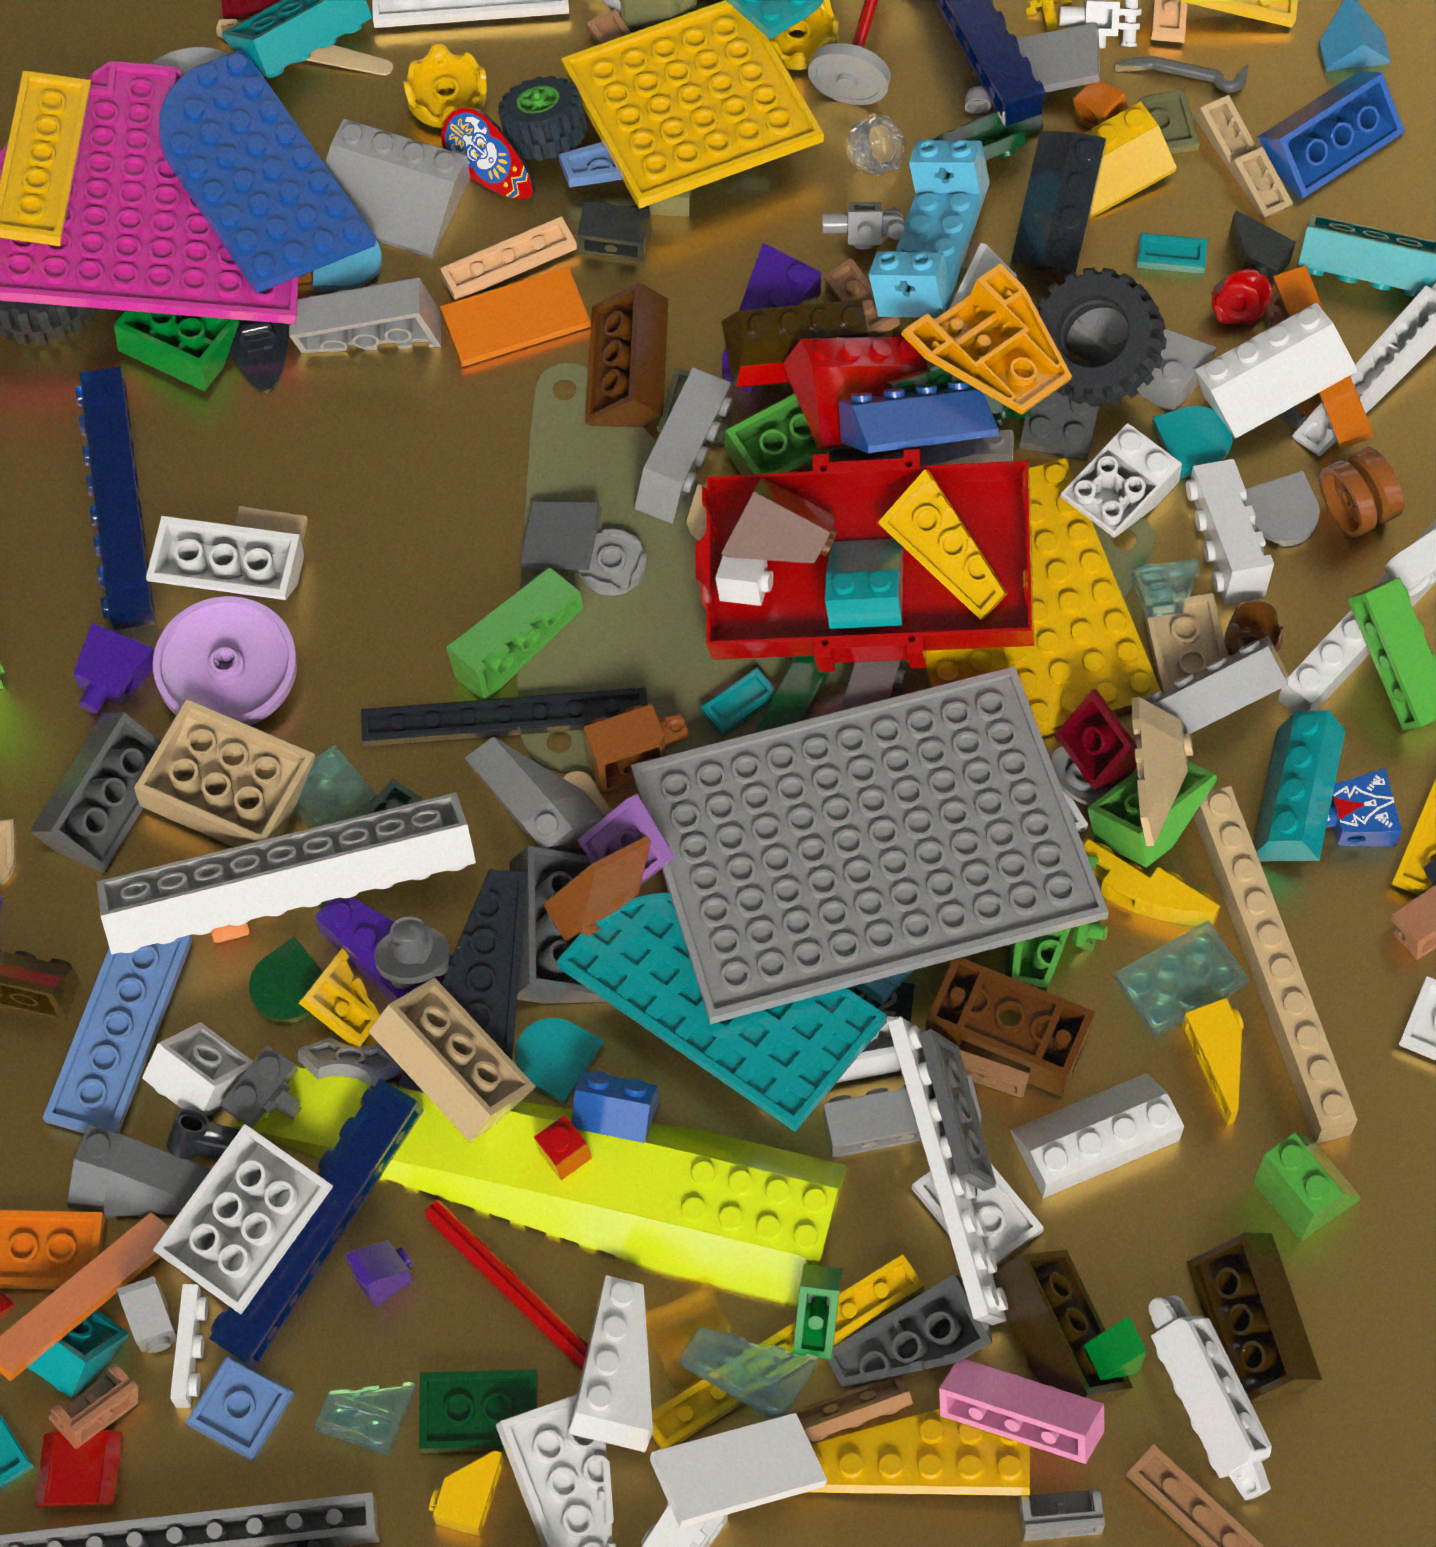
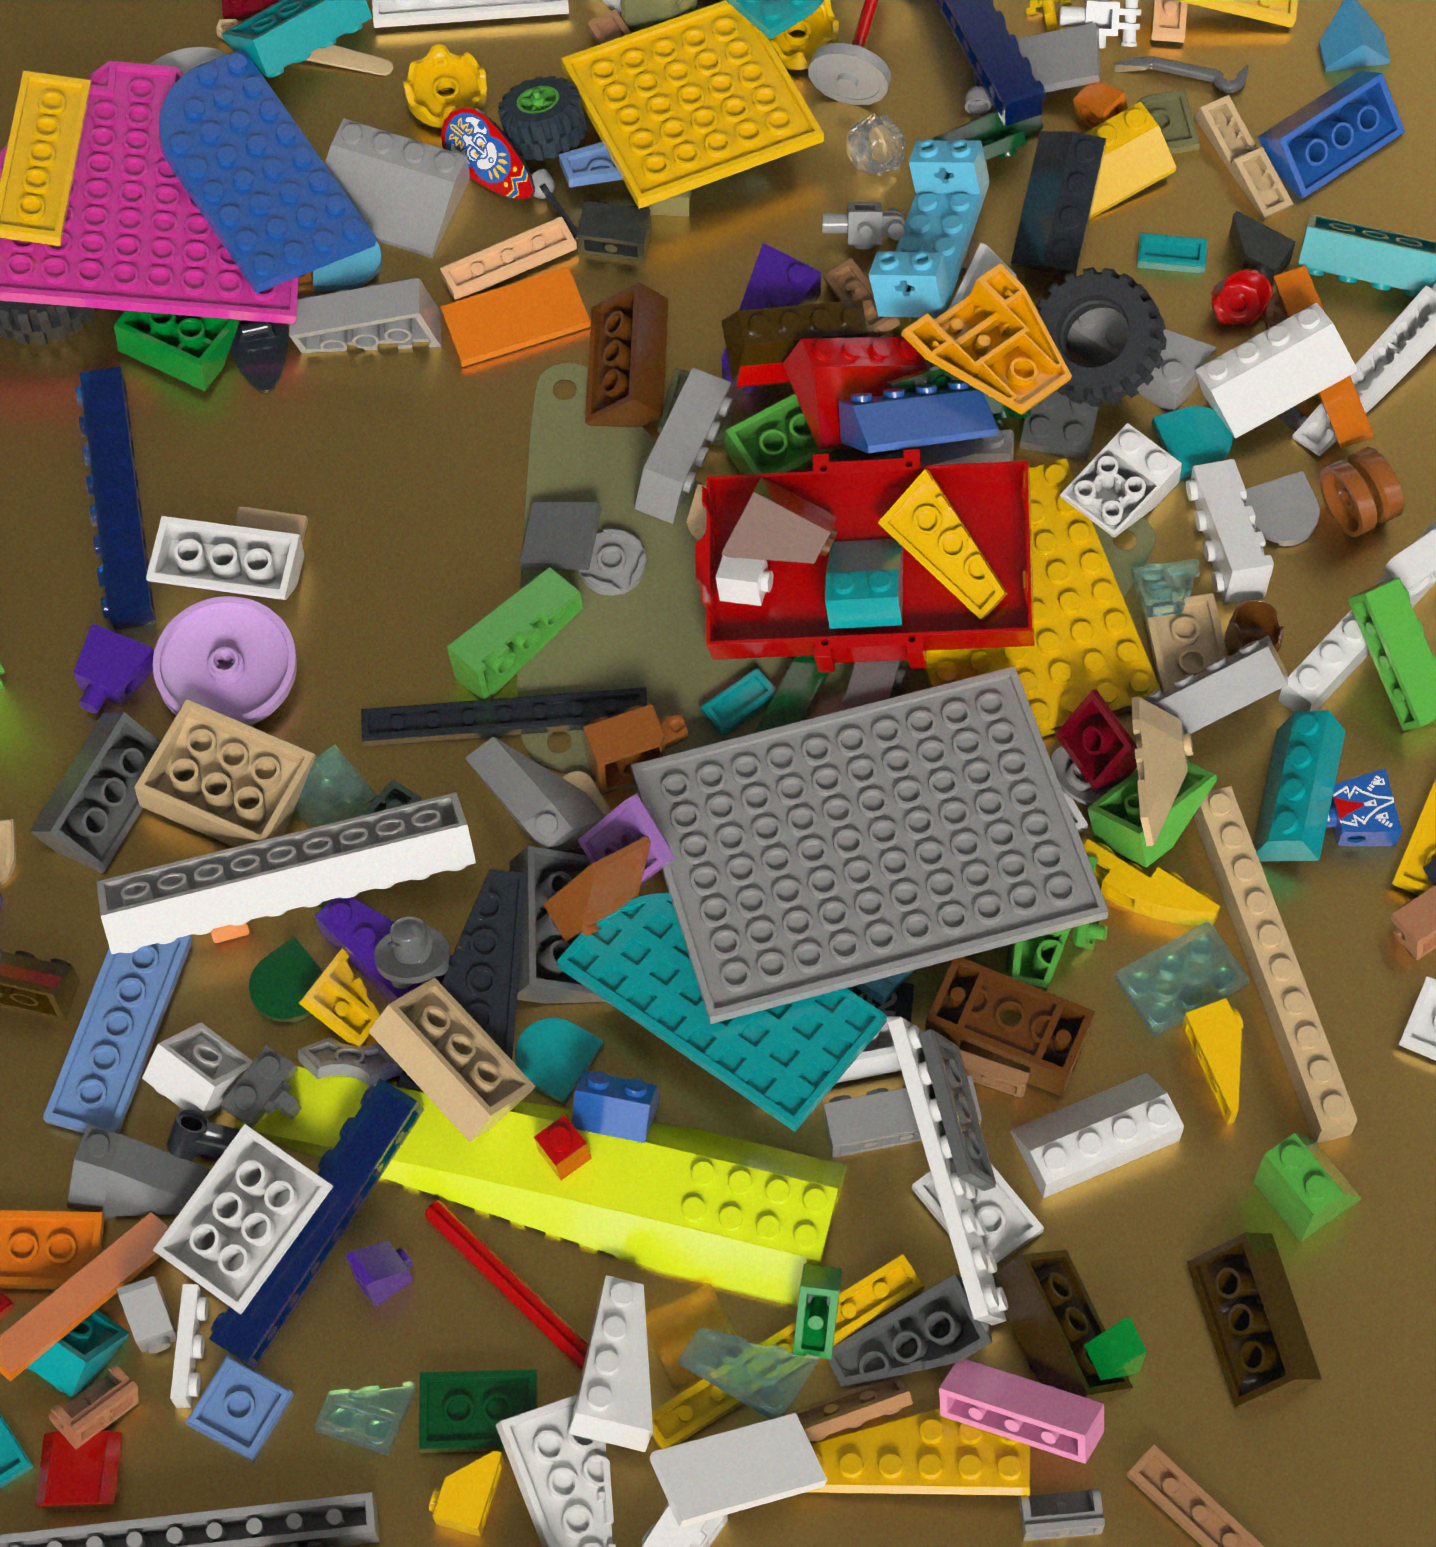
white hinge [1148,1295,1272,1500] -> none
none -> hinge [532,169,579,240]

